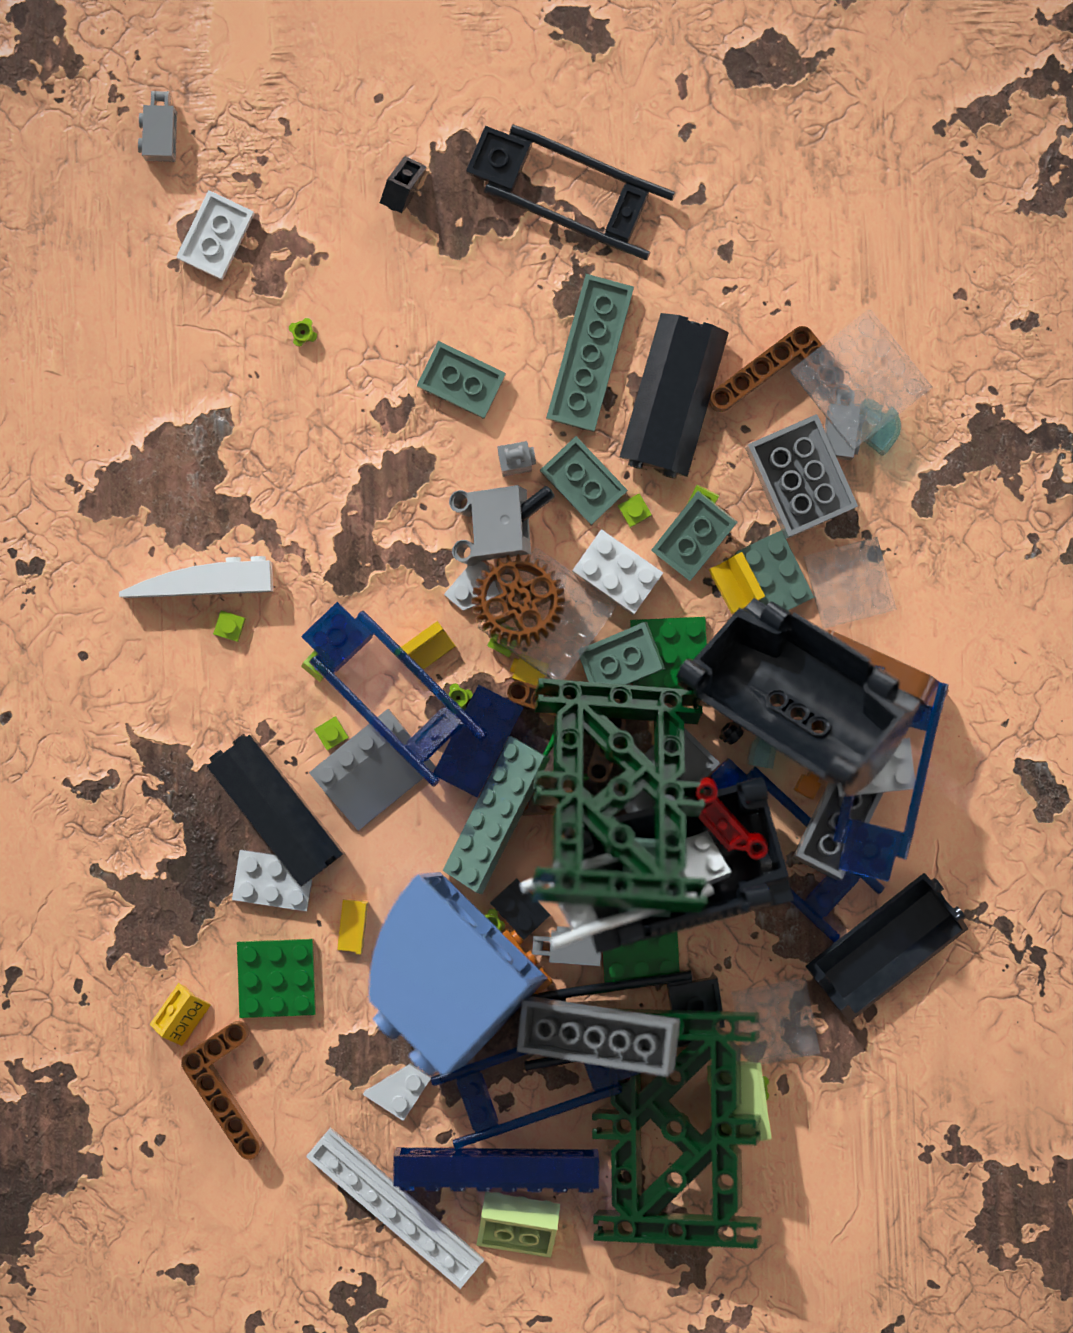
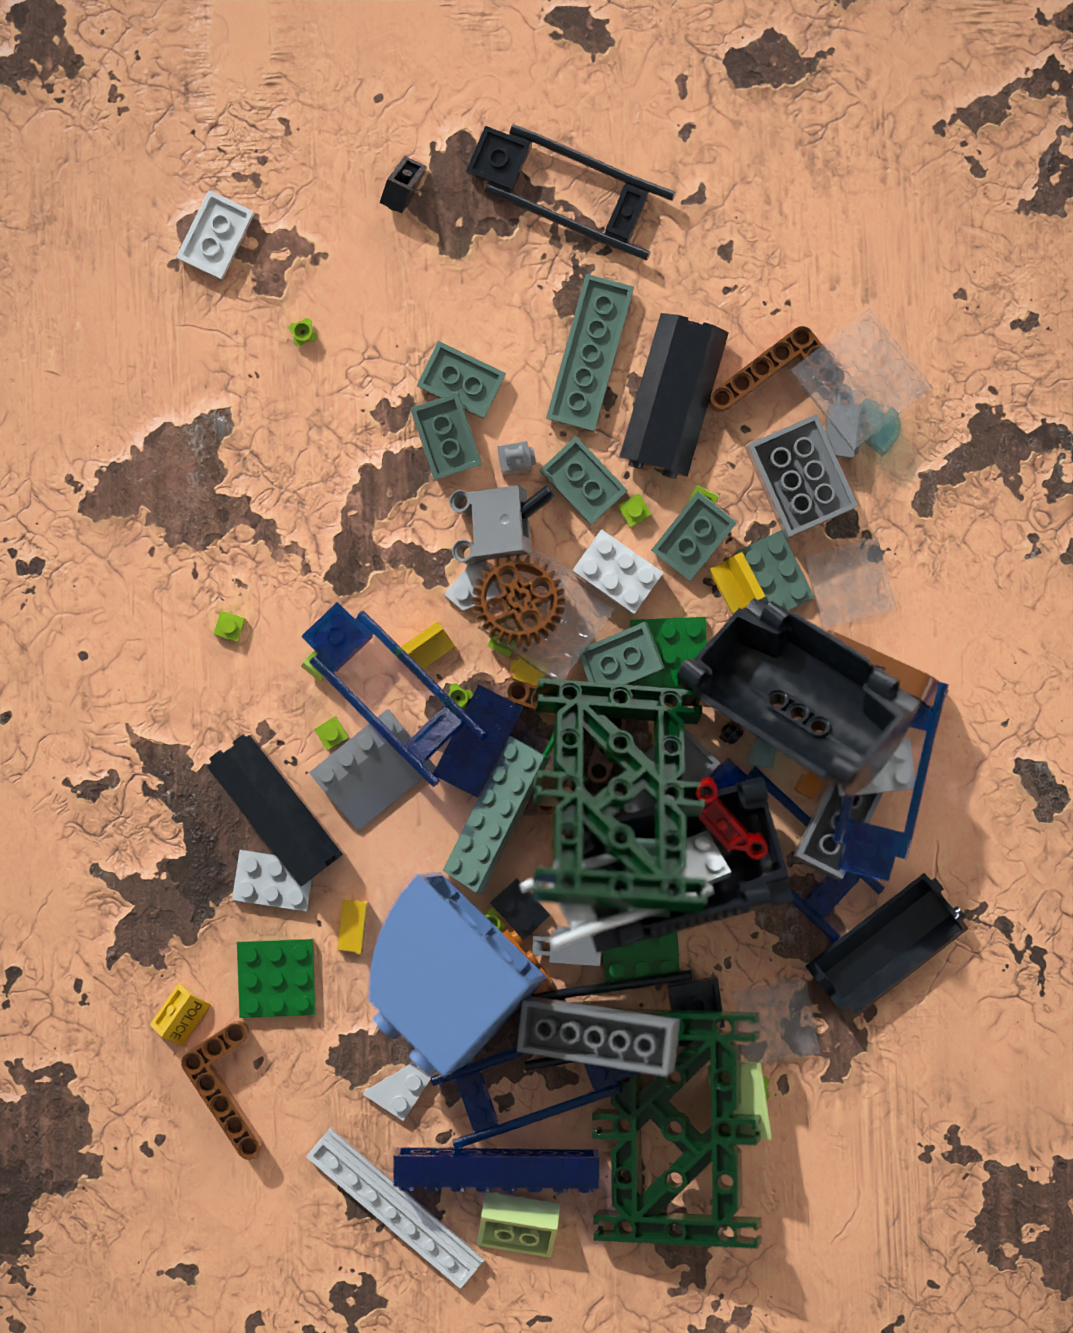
white slope [119,556,273,598] -> none
light grey brick [138,91,177,162] -> none
none -> sand green plate [410,392,483,480]

